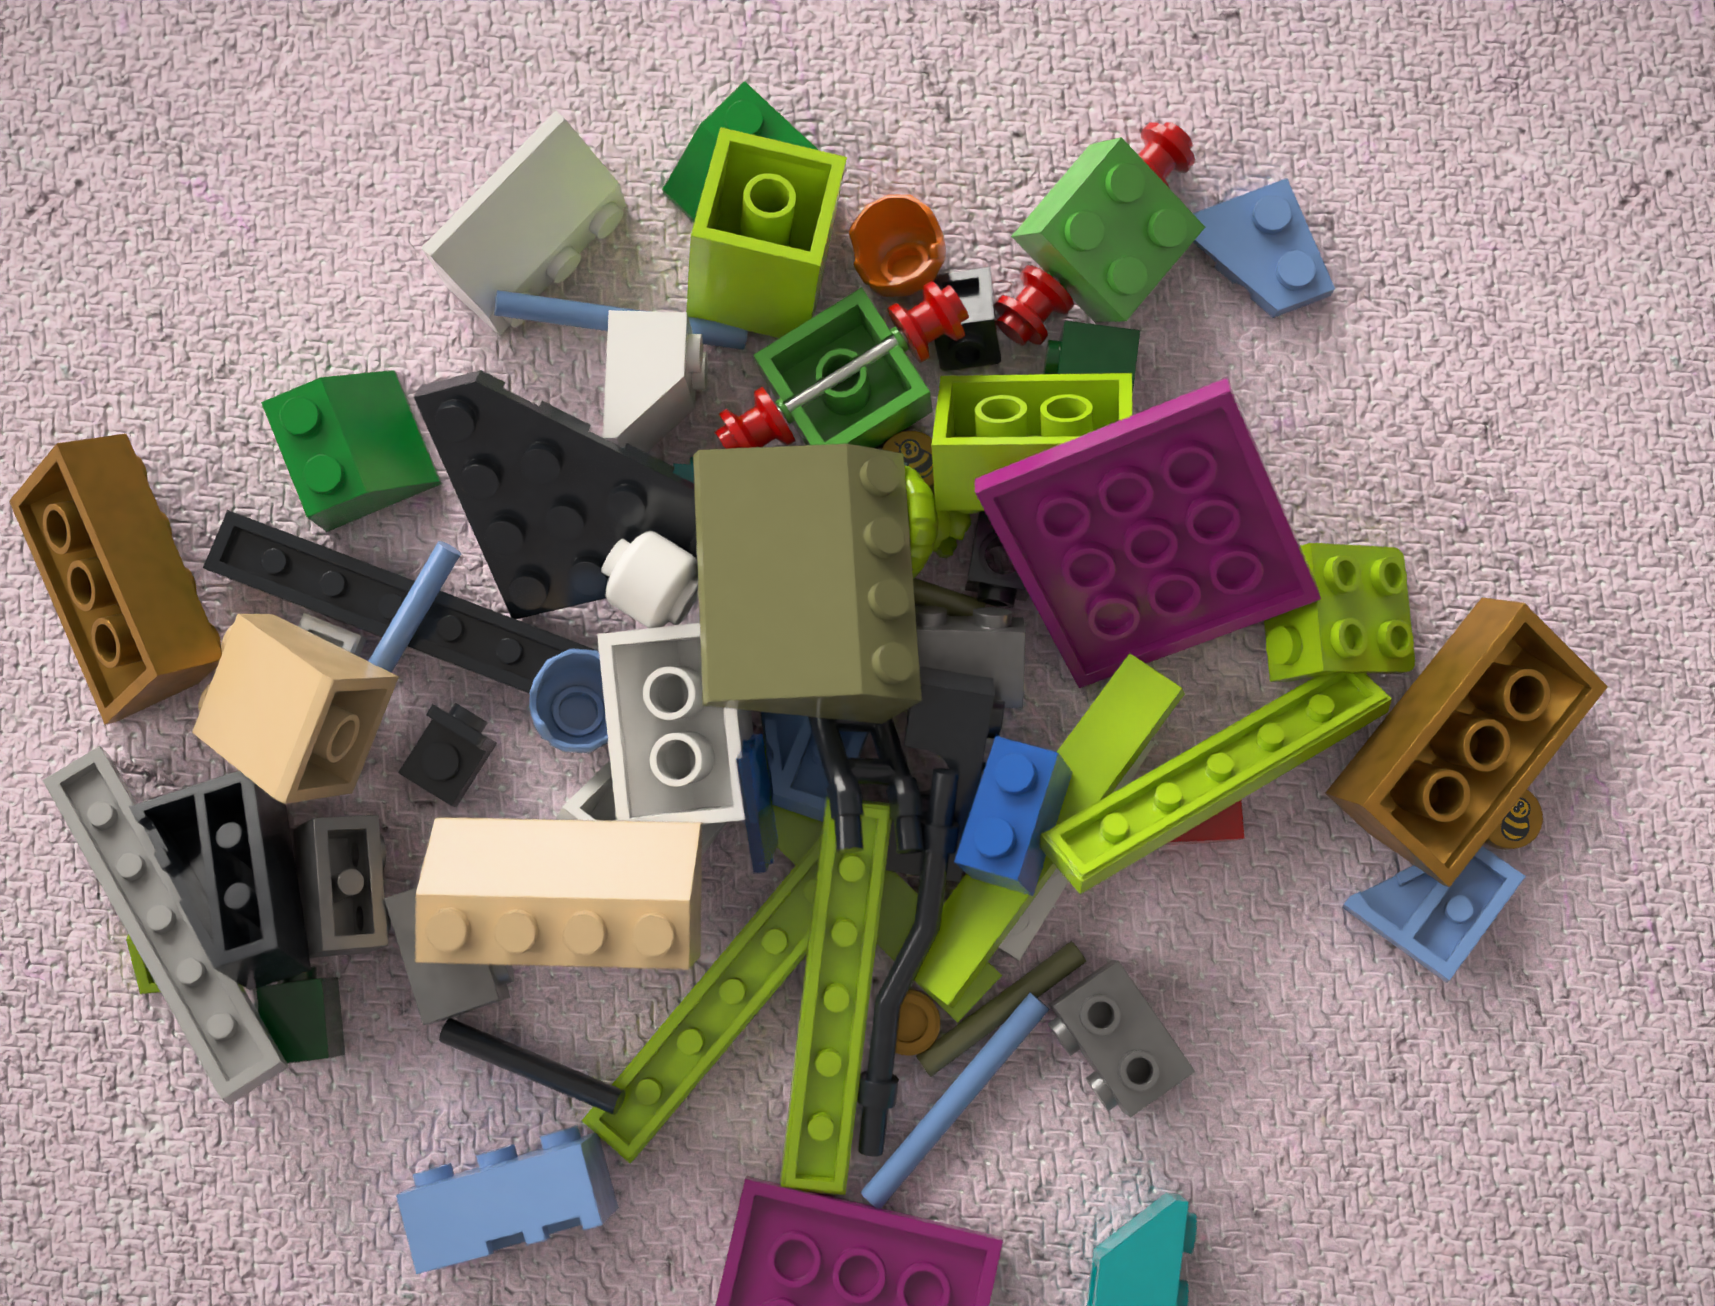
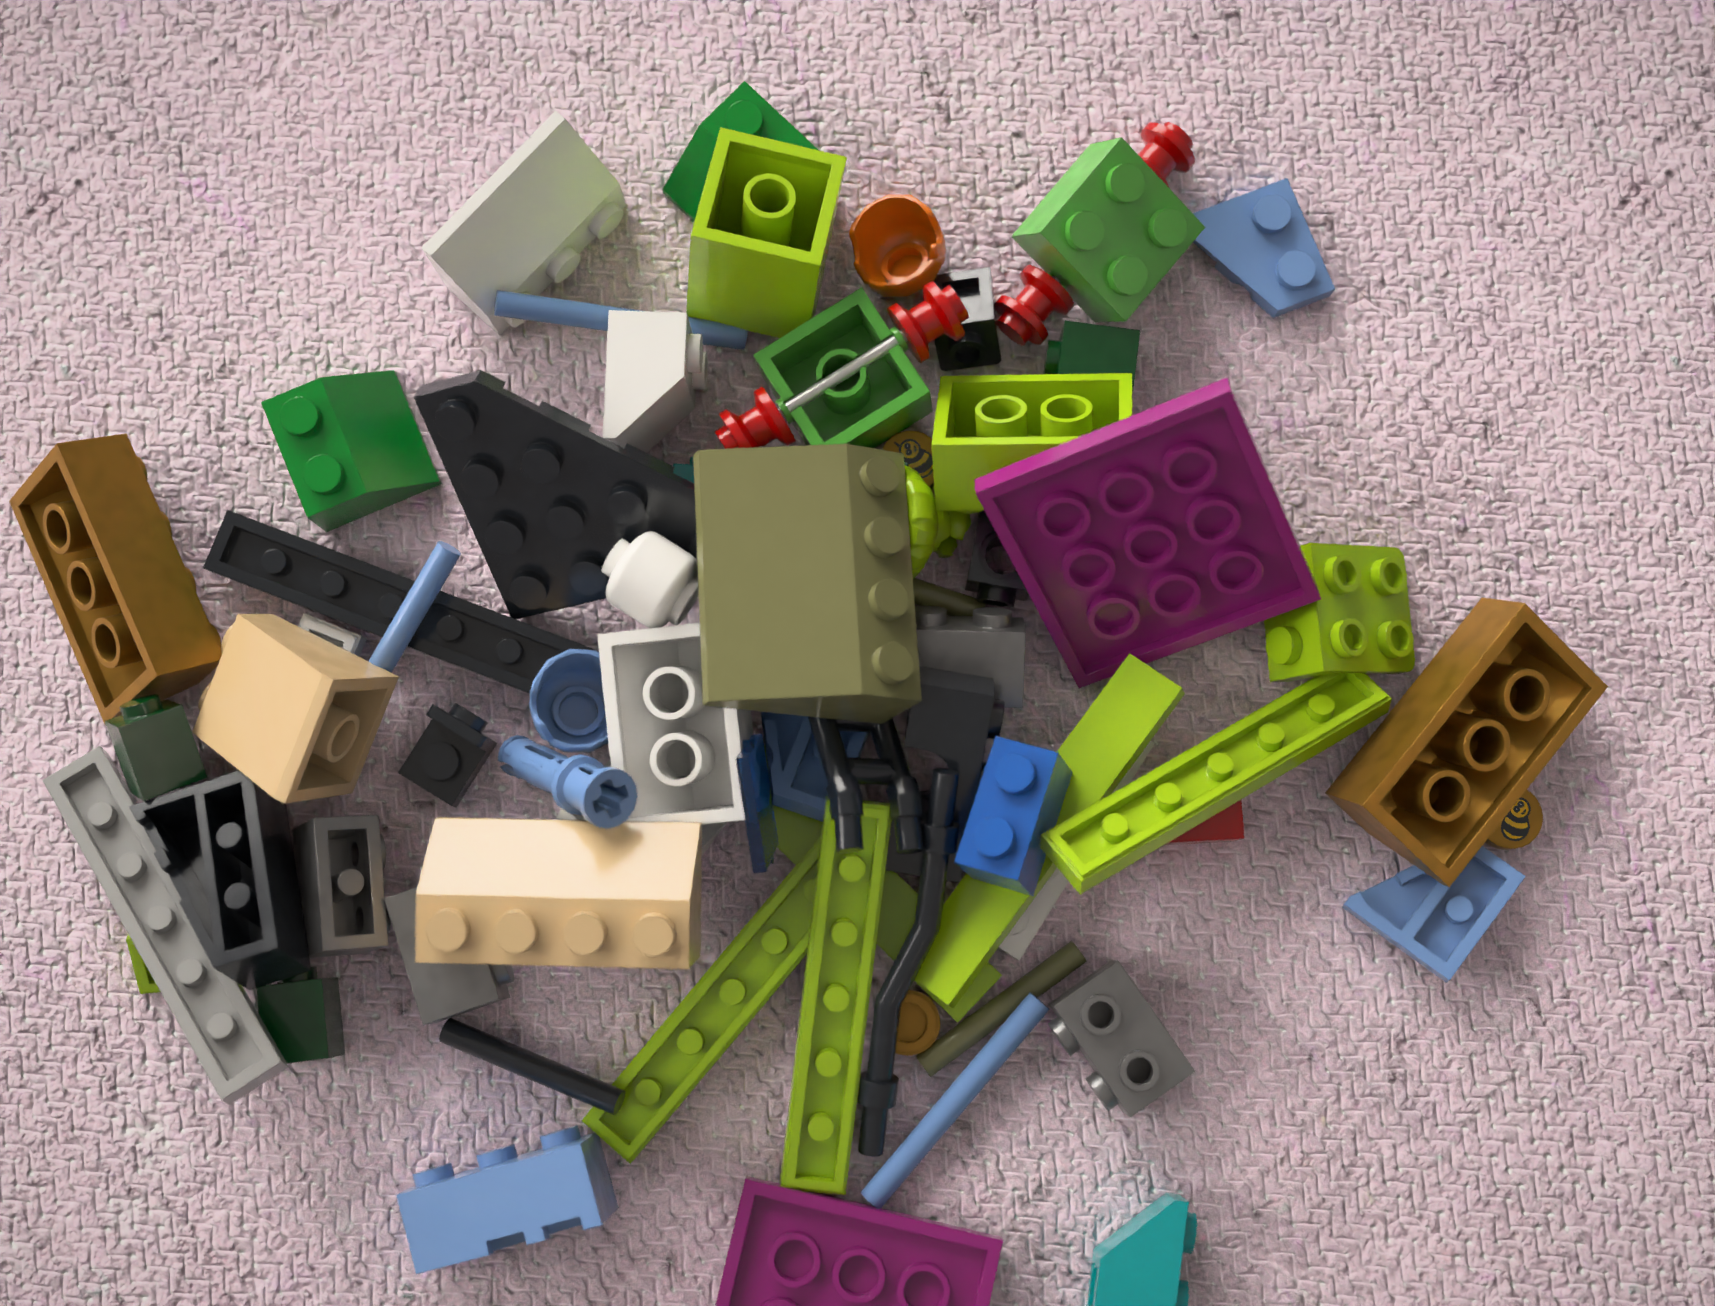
none -> dark green brick [105,694,208,801]
none -> medium blue pin [498,735,637,829]

